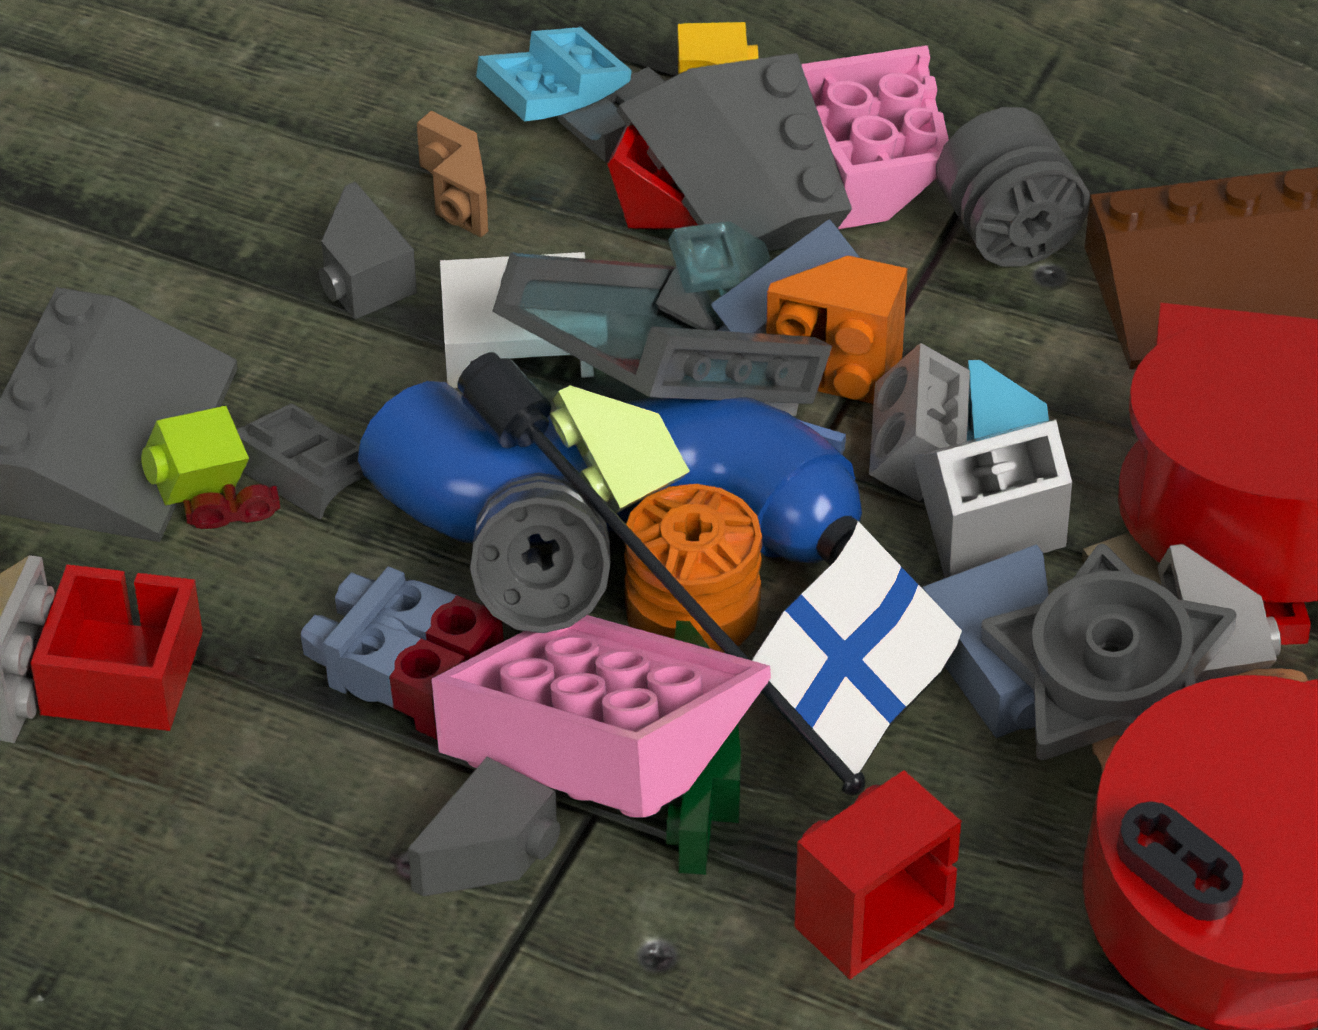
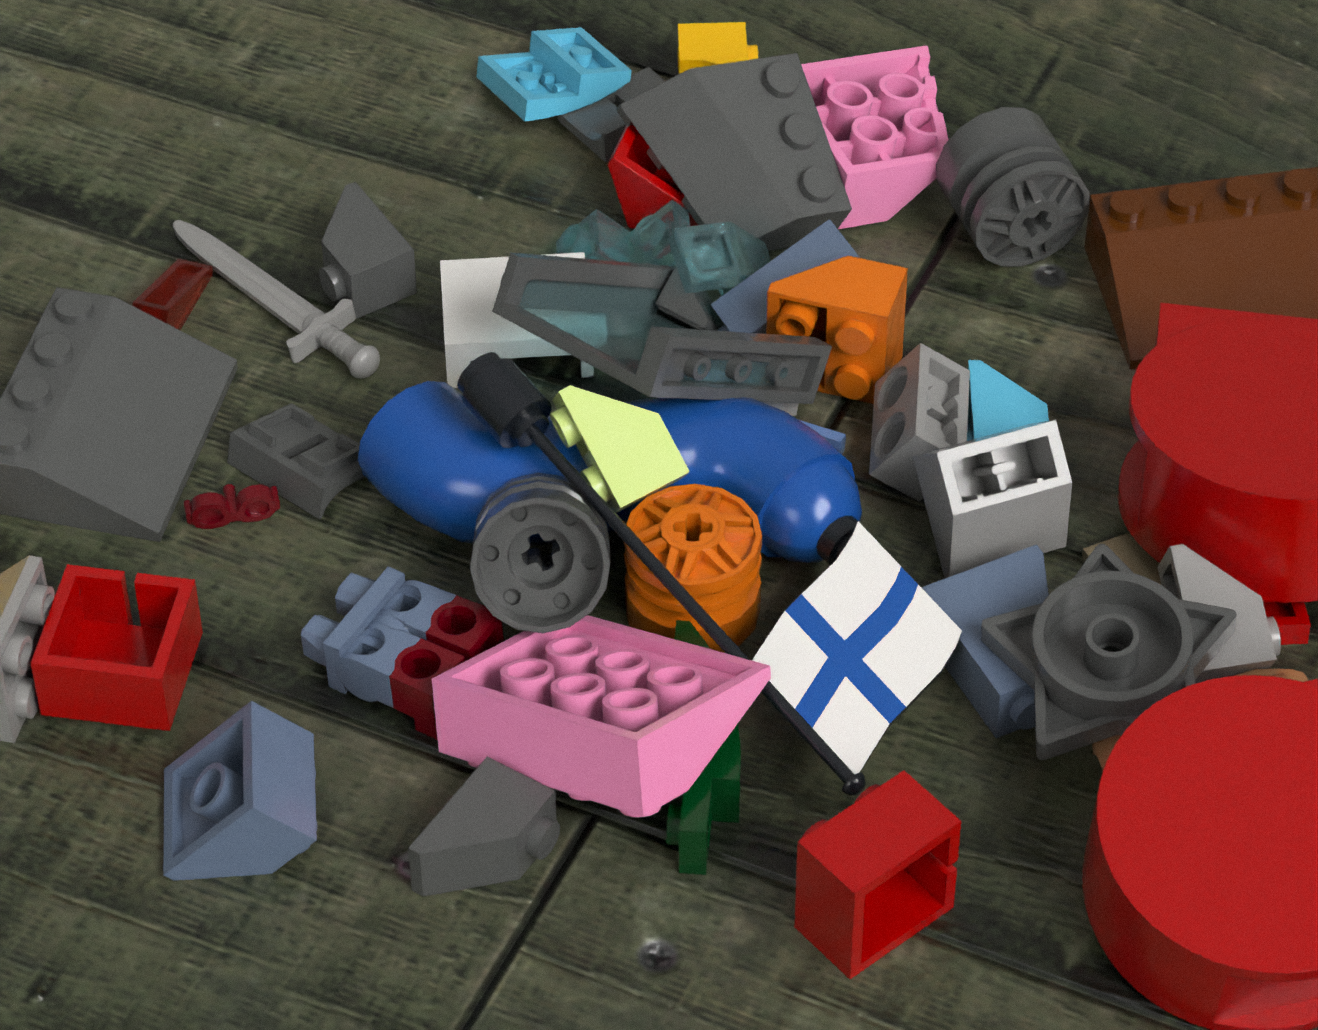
lime brick [141,406,249,506] -> none
medium nougat slope [417,110,488,237] -> none
black beam [1117,801,1243,921] -> none
none -> clear red piece [132,259,213,330]
none -> sand blue slope [163,701,317,881]
none -> light grey sword [173,220,380,379]
none -> clear light blue slope [556,200,692,266]

